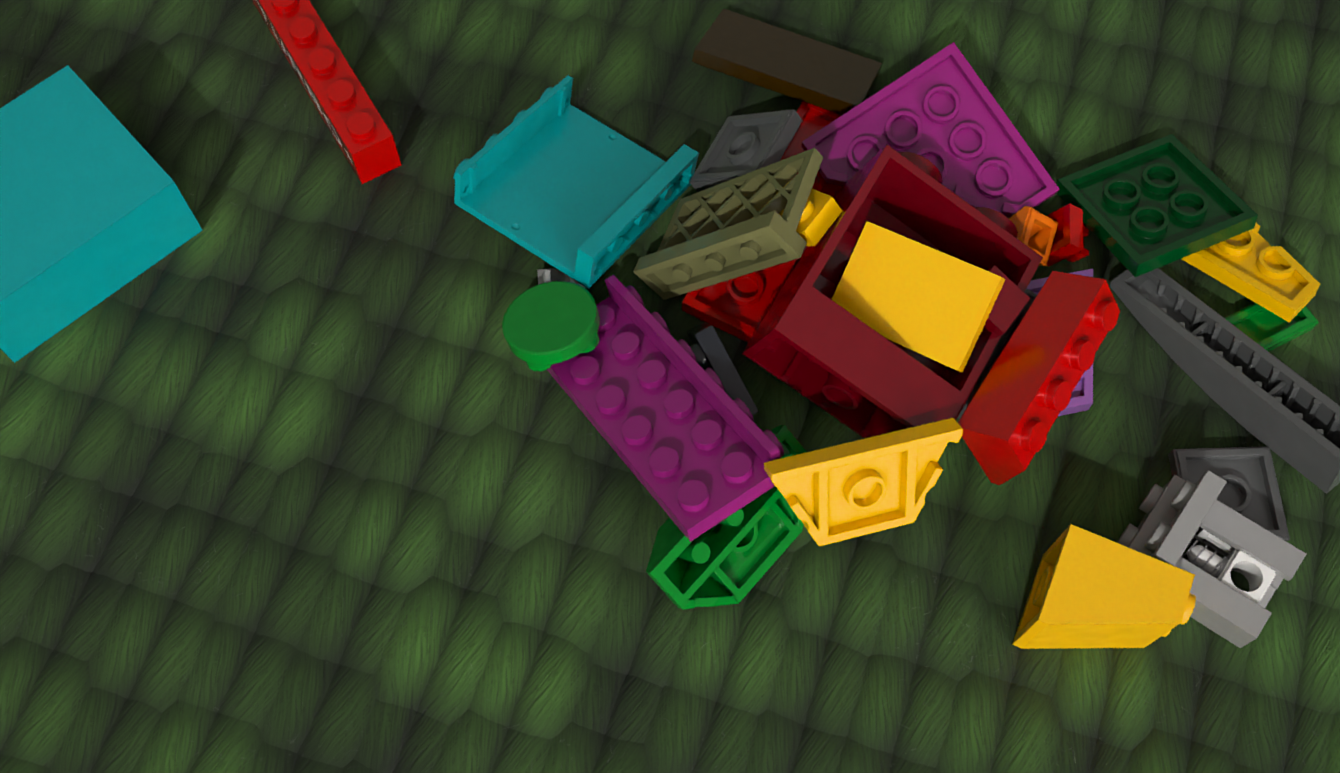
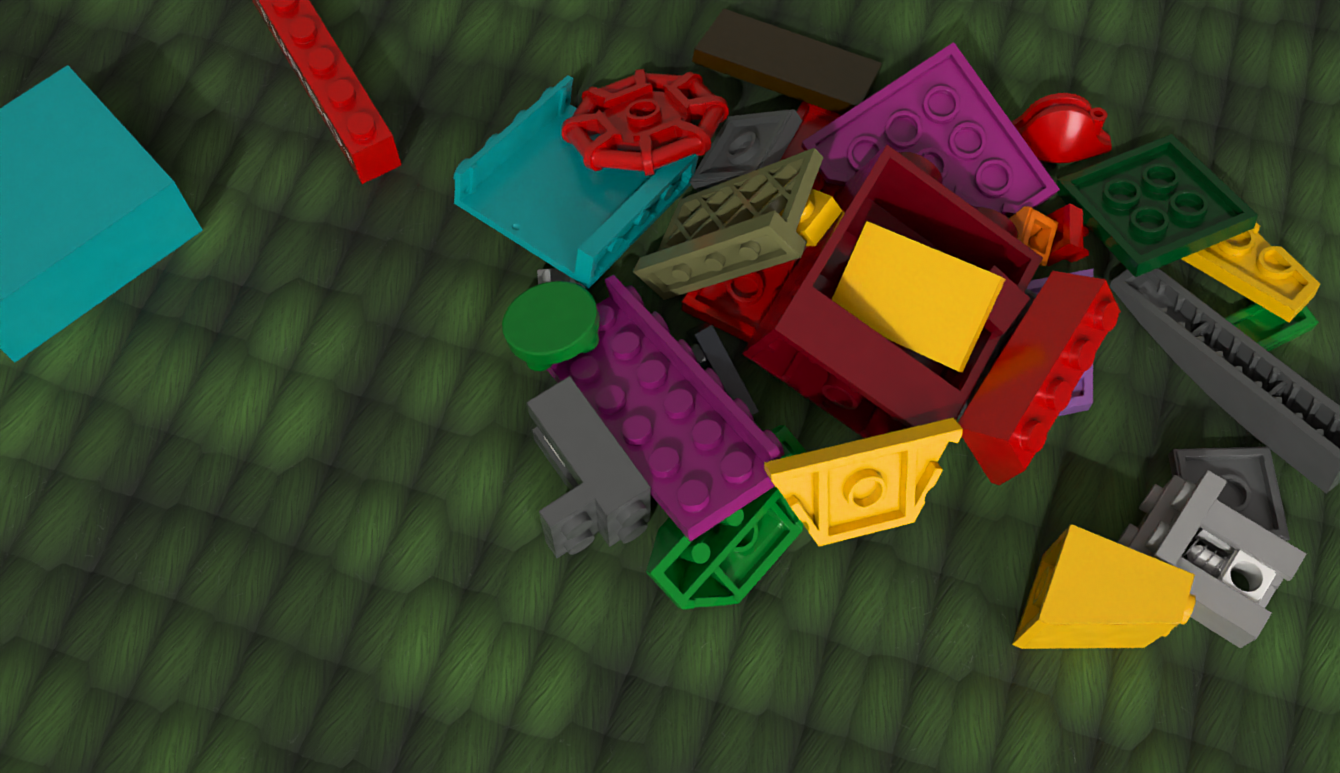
none -> dark grey brick [527,376,651,558]
none -> red plate [561,69,729,176]
none -> red hat [1011,93,1112,163]

